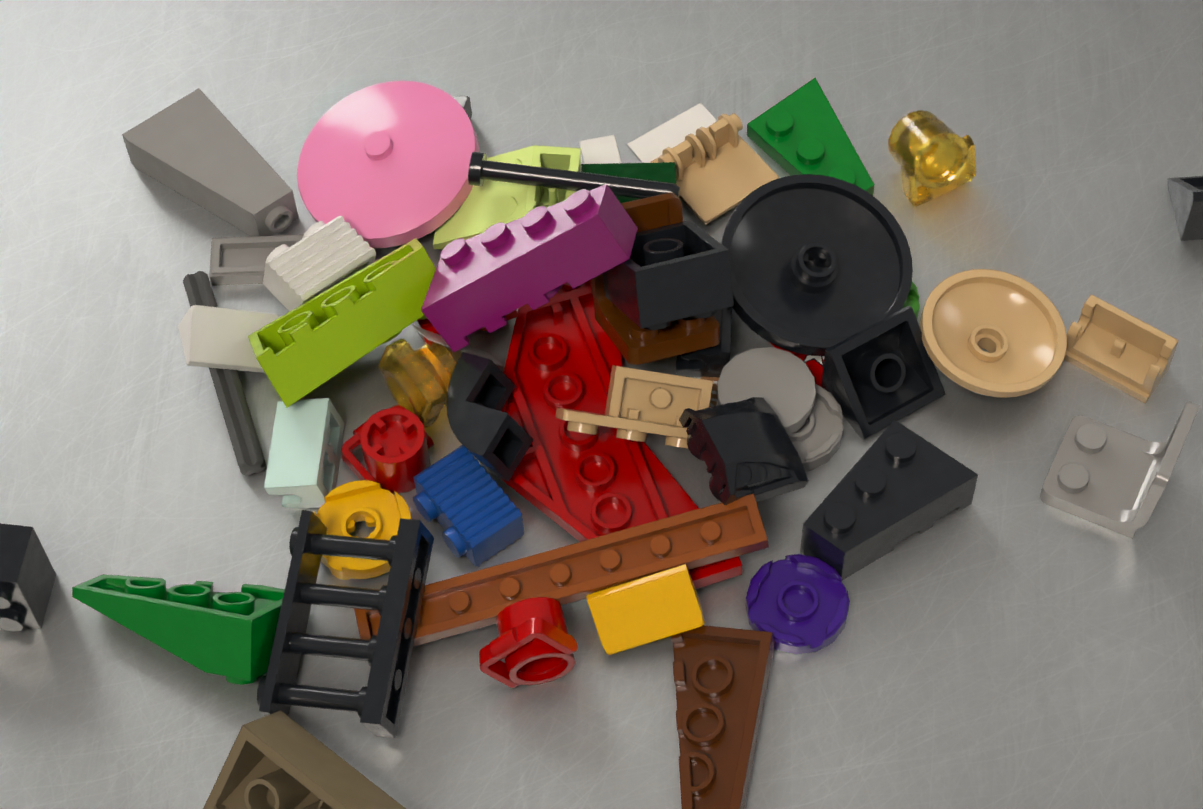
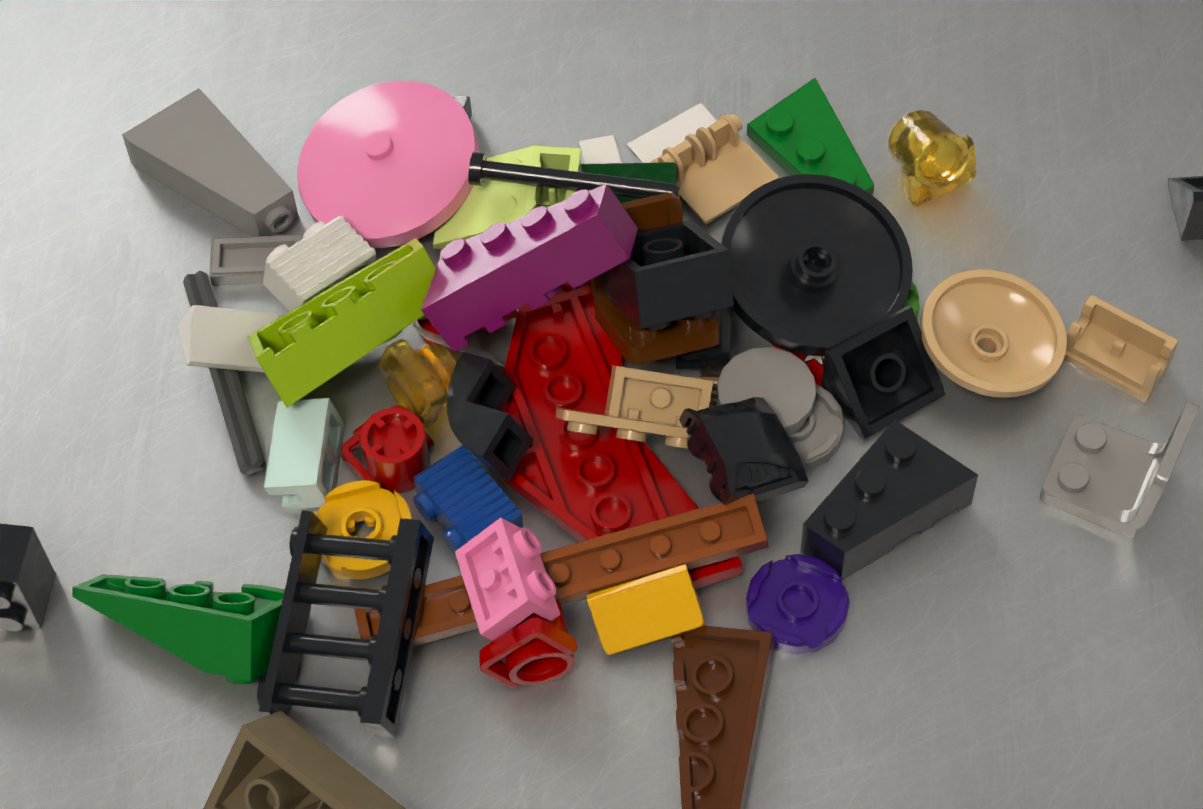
none -> bright pink bracket [455,517,560,641]

